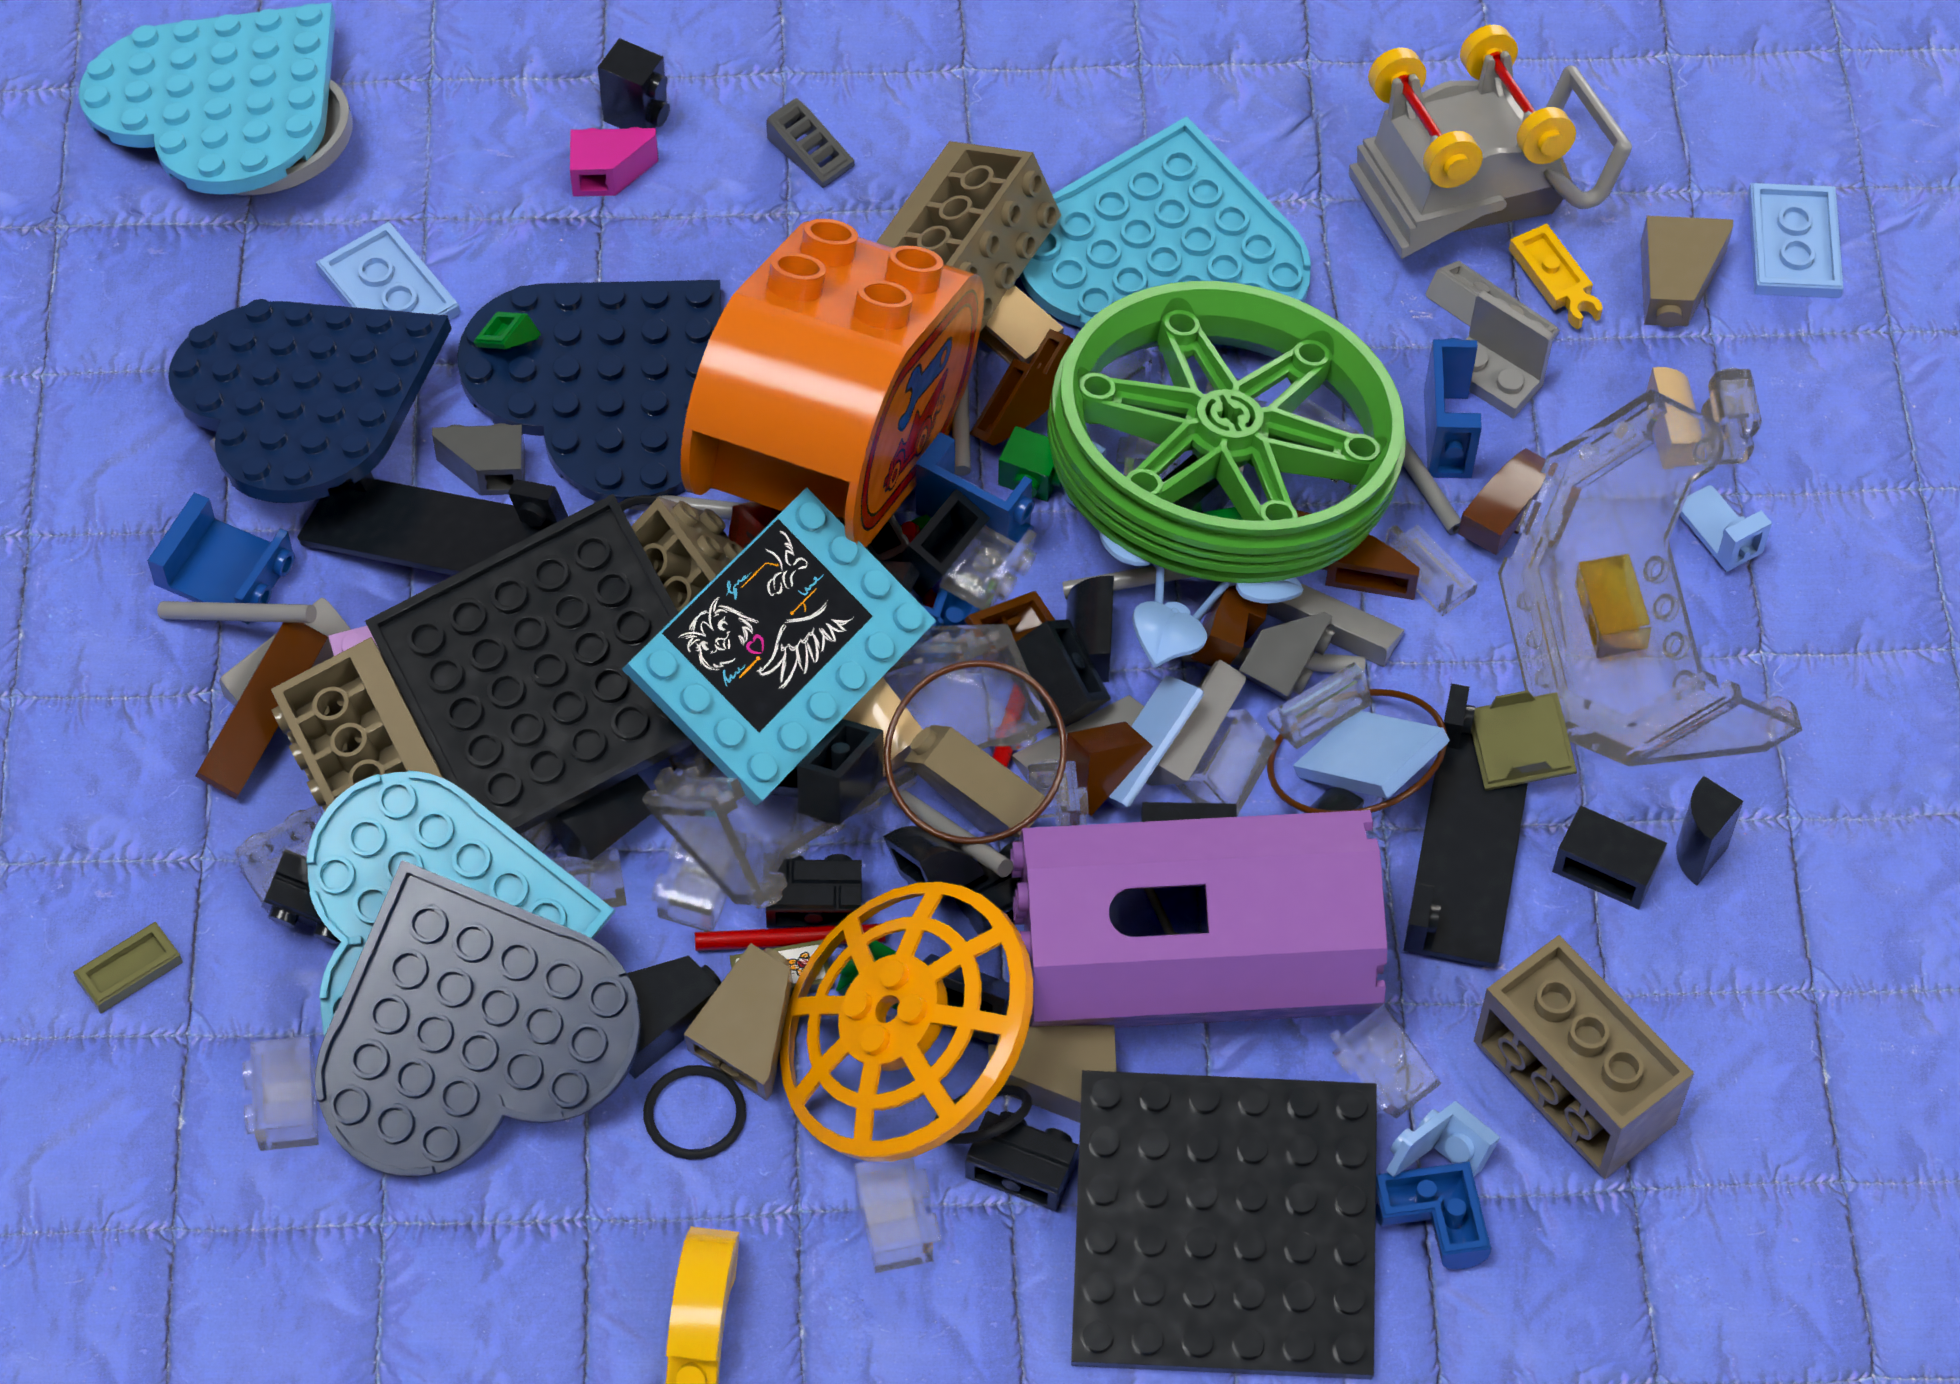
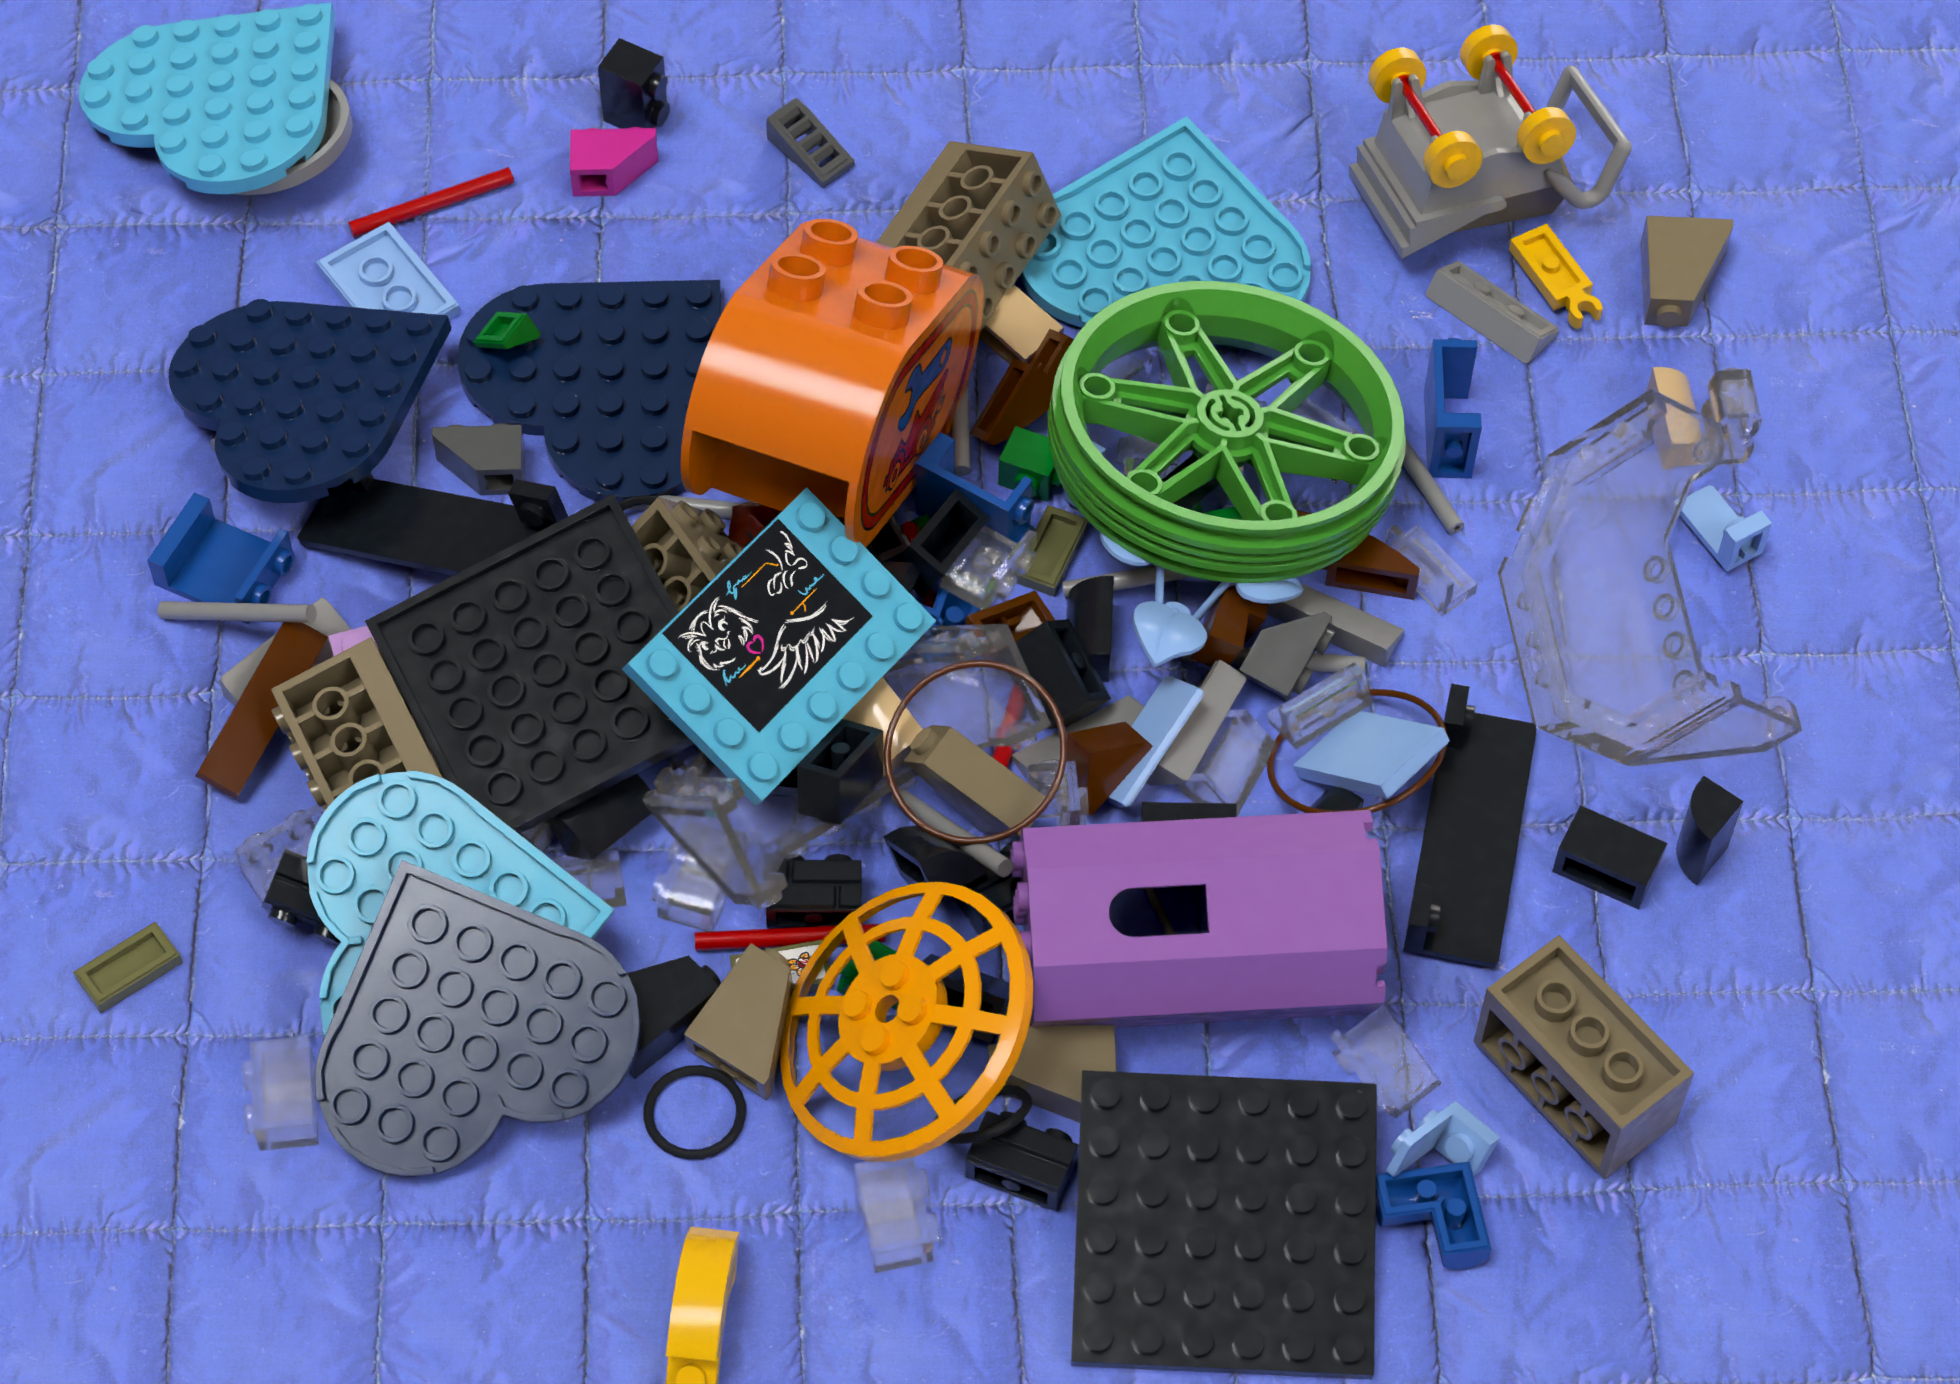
slope [1458,448,1563,555] -> none
light grey bracket [1466,290,1554,419] -> none
olive piece [1471,690,1577,791] -> none
clear yellow piece [1575,553,1651,658] -> none
light blue tile [1748,183,1843,298] -> none
none -> red bar [348,167,514,238]
none -> olive tile [1013,505,1089,597]

